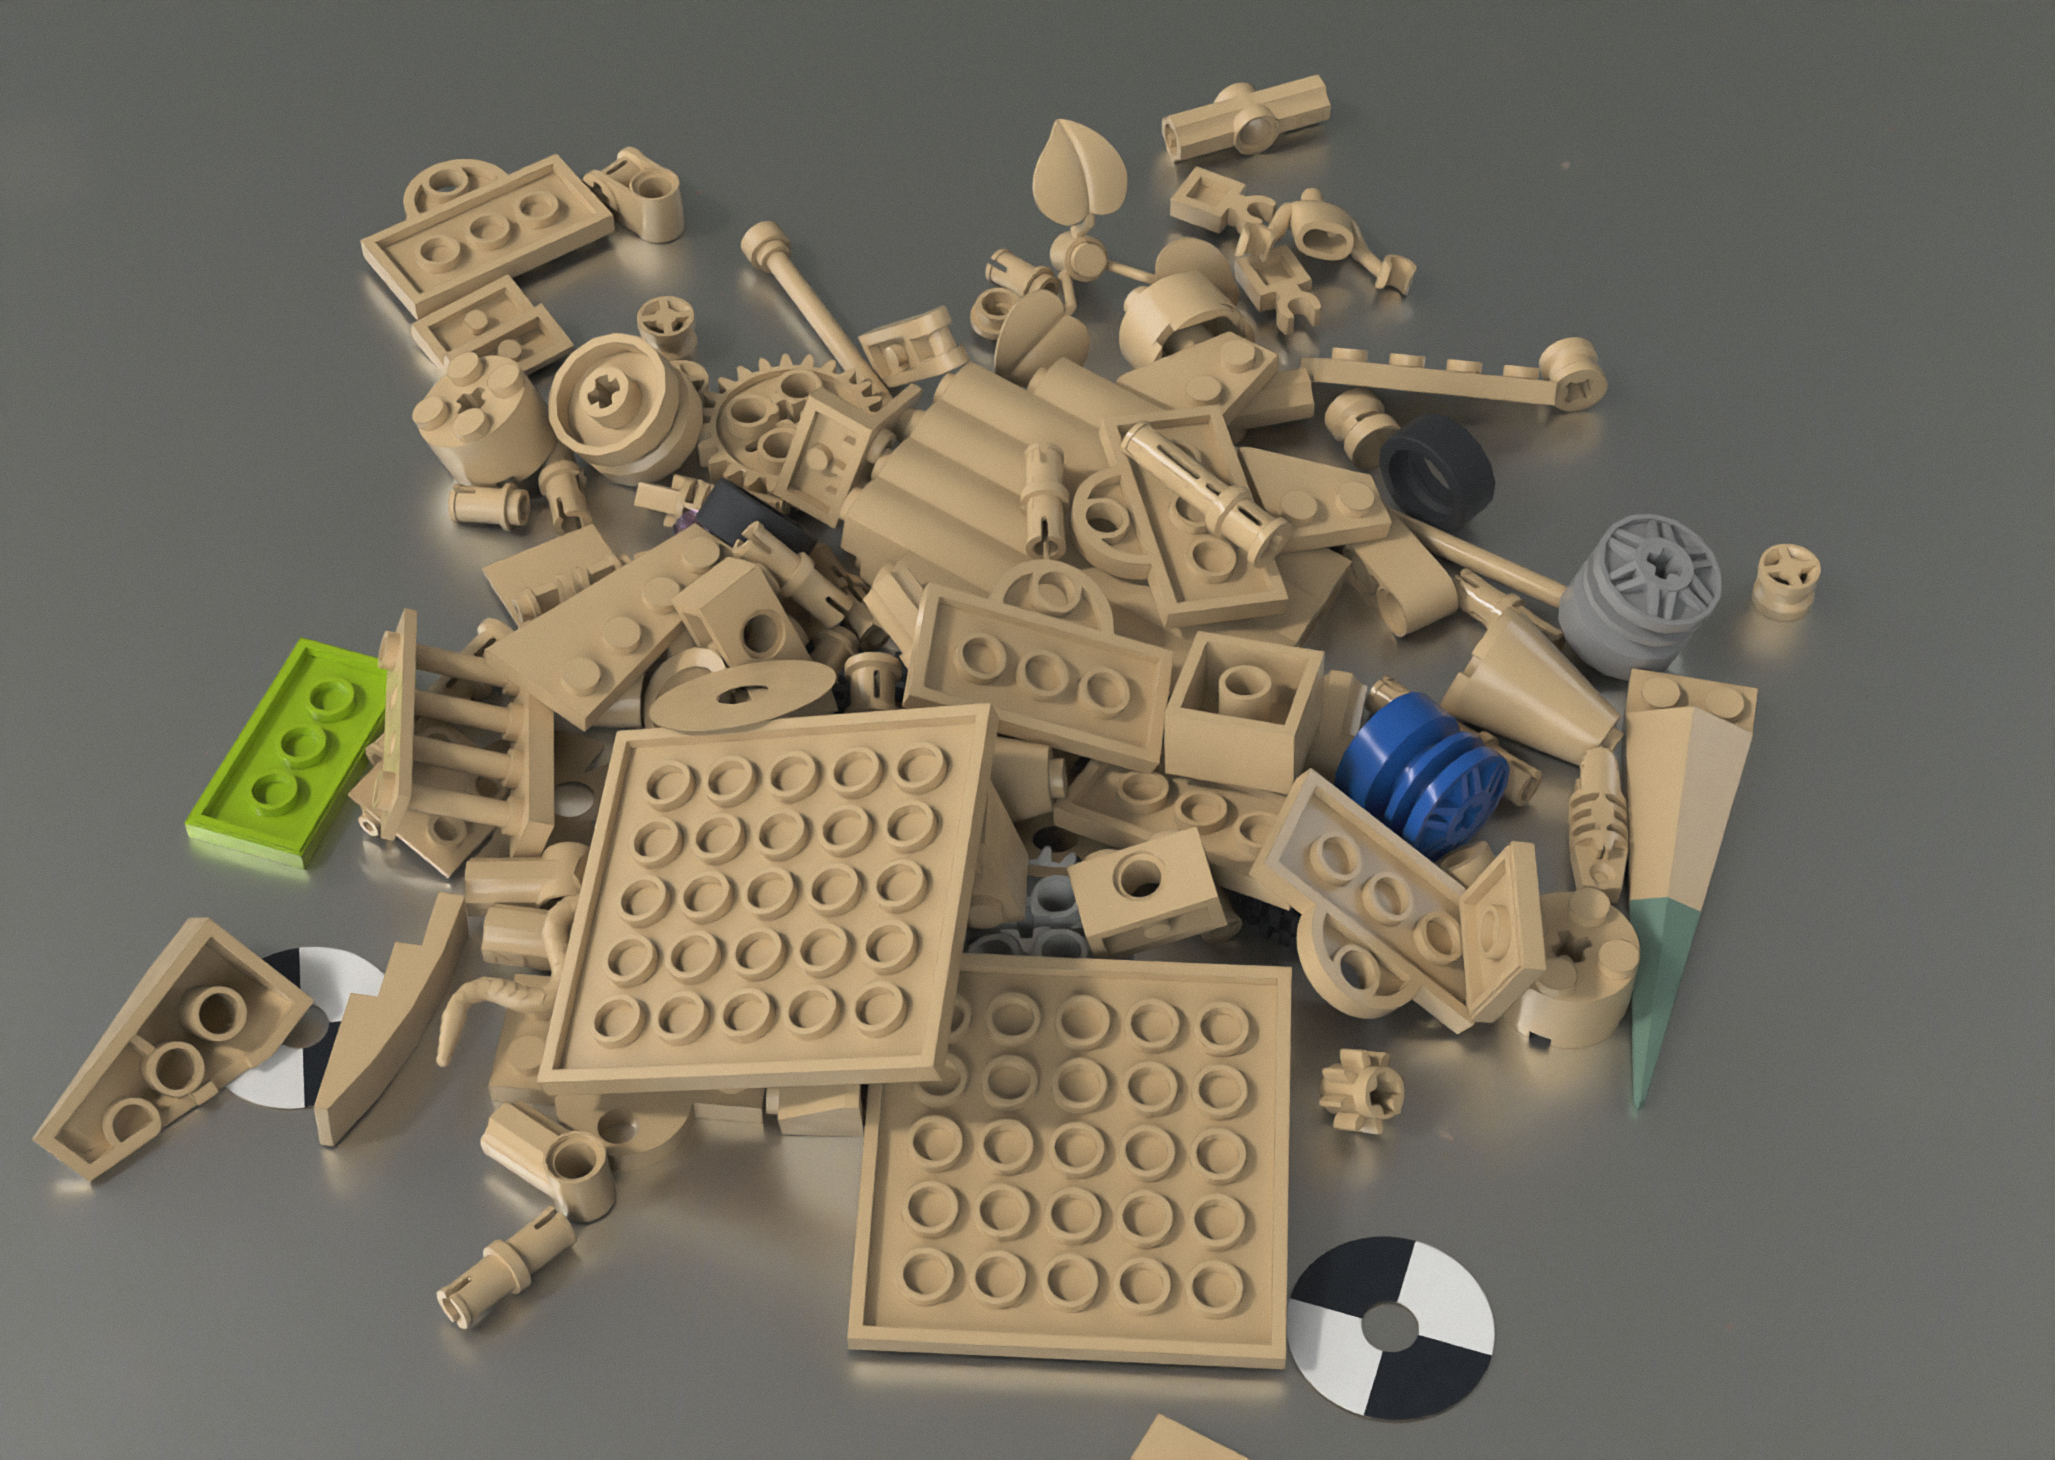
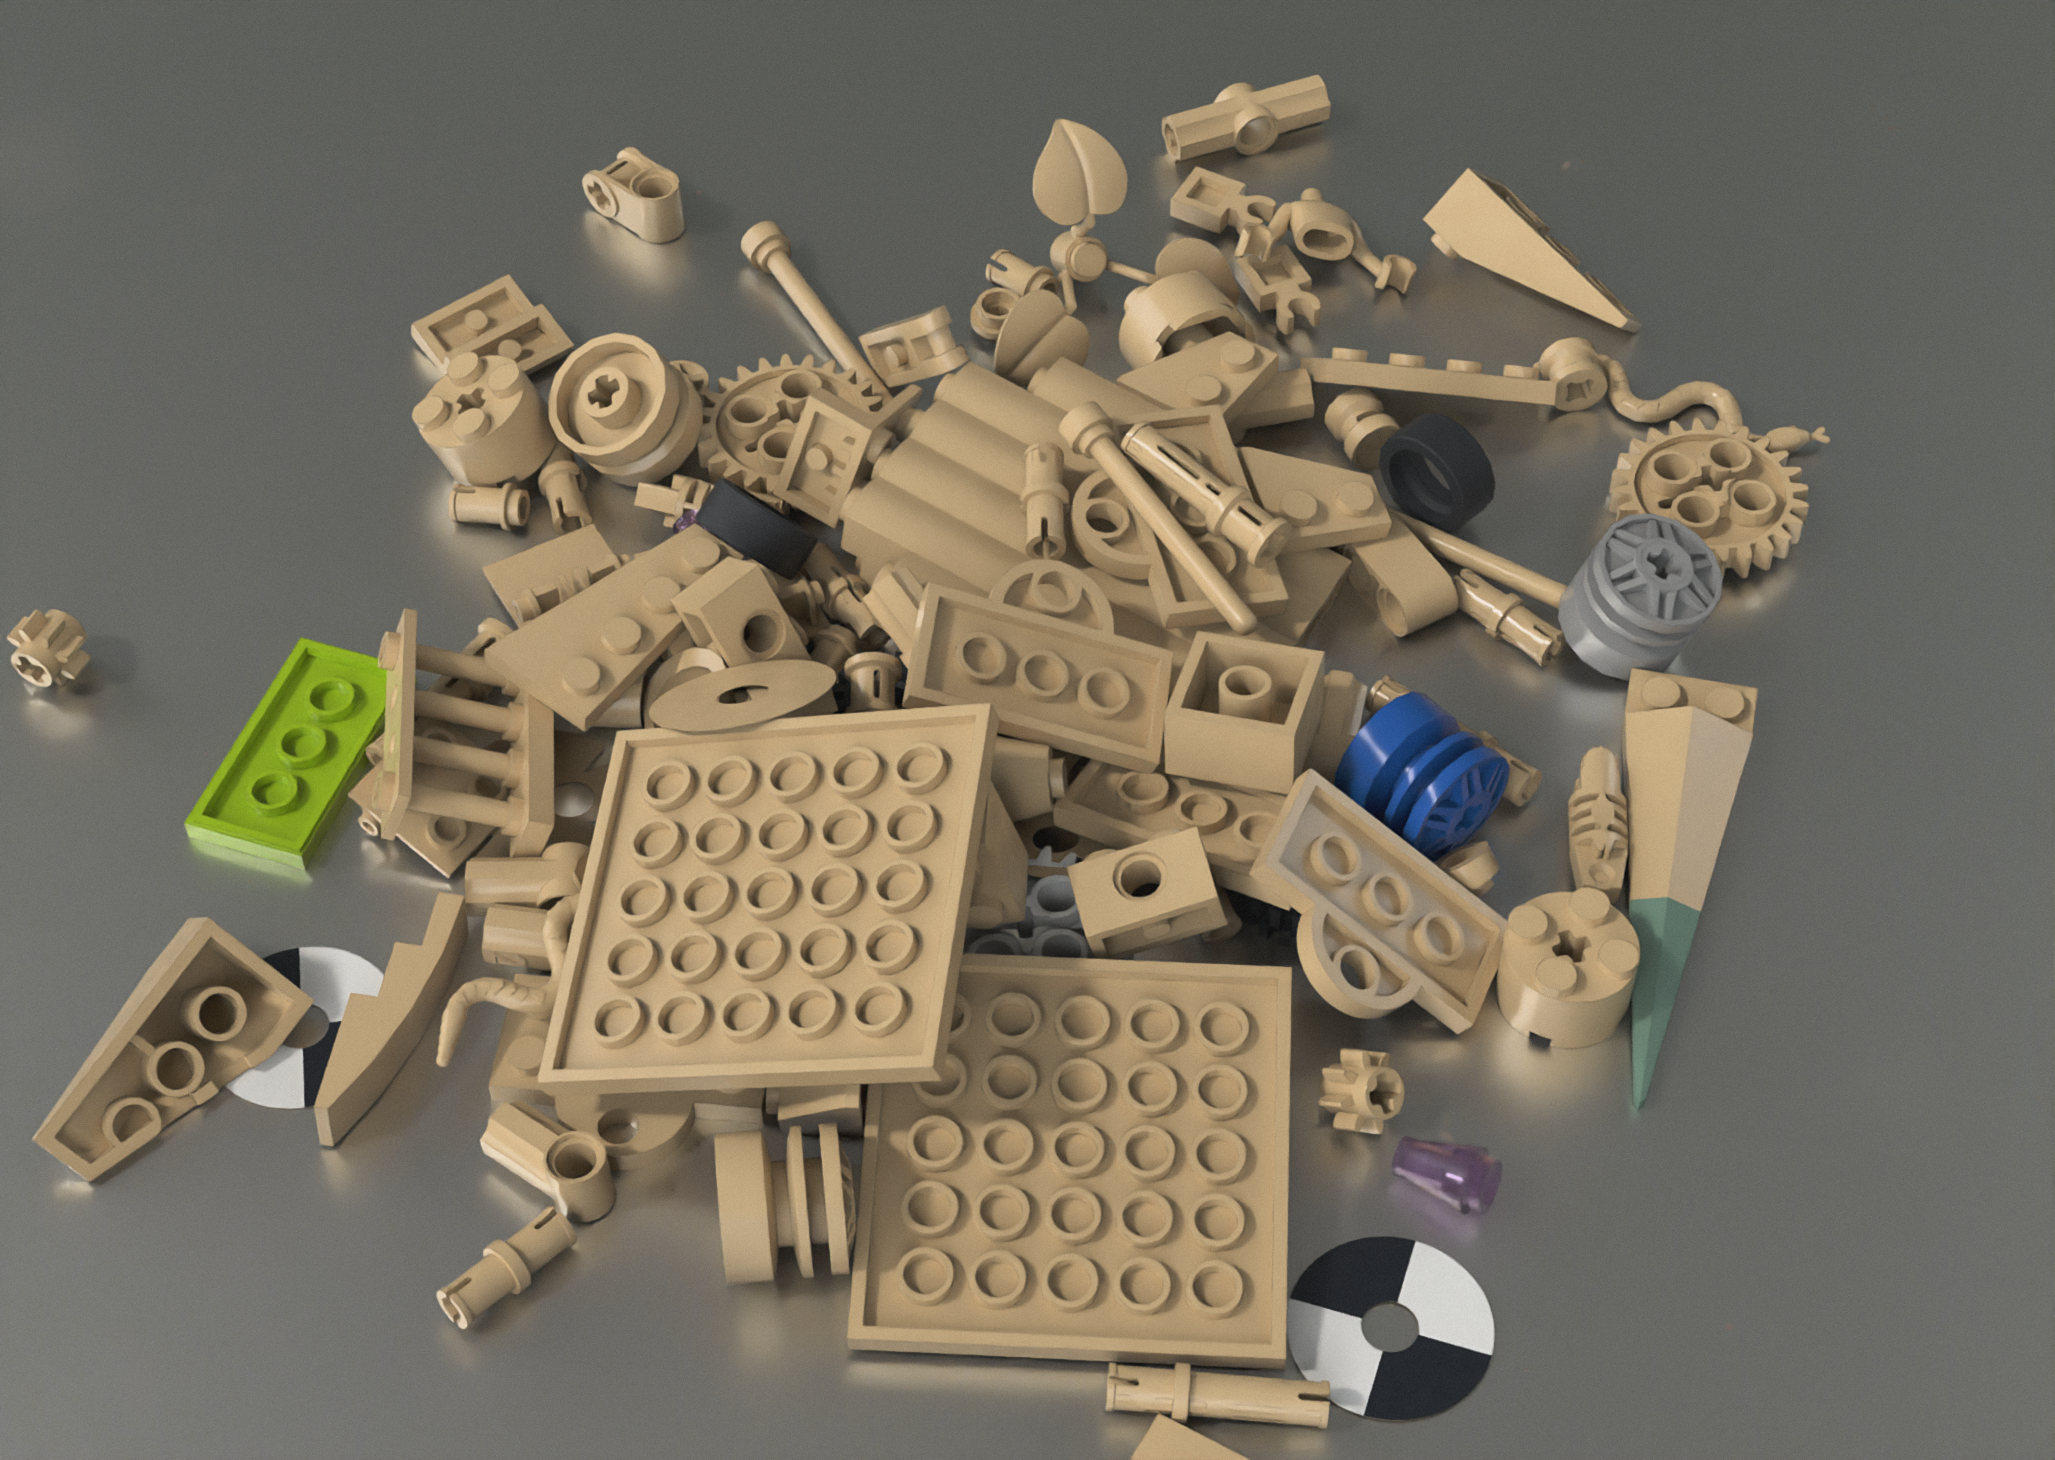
tan plate [360,153,615,321] -> none
tan wheel [637,296,698,362] -> none
tan pin [732,521,853,629] -> none
tan cone [1440,605,1625,766] -> none
tan tile [1459,841,1547,1023] -> none
tan wheel [1751,544,1821,622] -> none
none -> tan gear [7,609,91,687]
none -> tan wheel [714,1122,857,1286]
none -> tan piece [1058,401,1257,636]
none -> tan pin [1105,1362,1330,1429]
none -> clear purple cone [1392,1135,1502,1214]
none -> tan wedge [1423,168,1643,333]
none -> tan animal [1533,354,1830,456]
none -> tan gear [1609,418,1809,581]

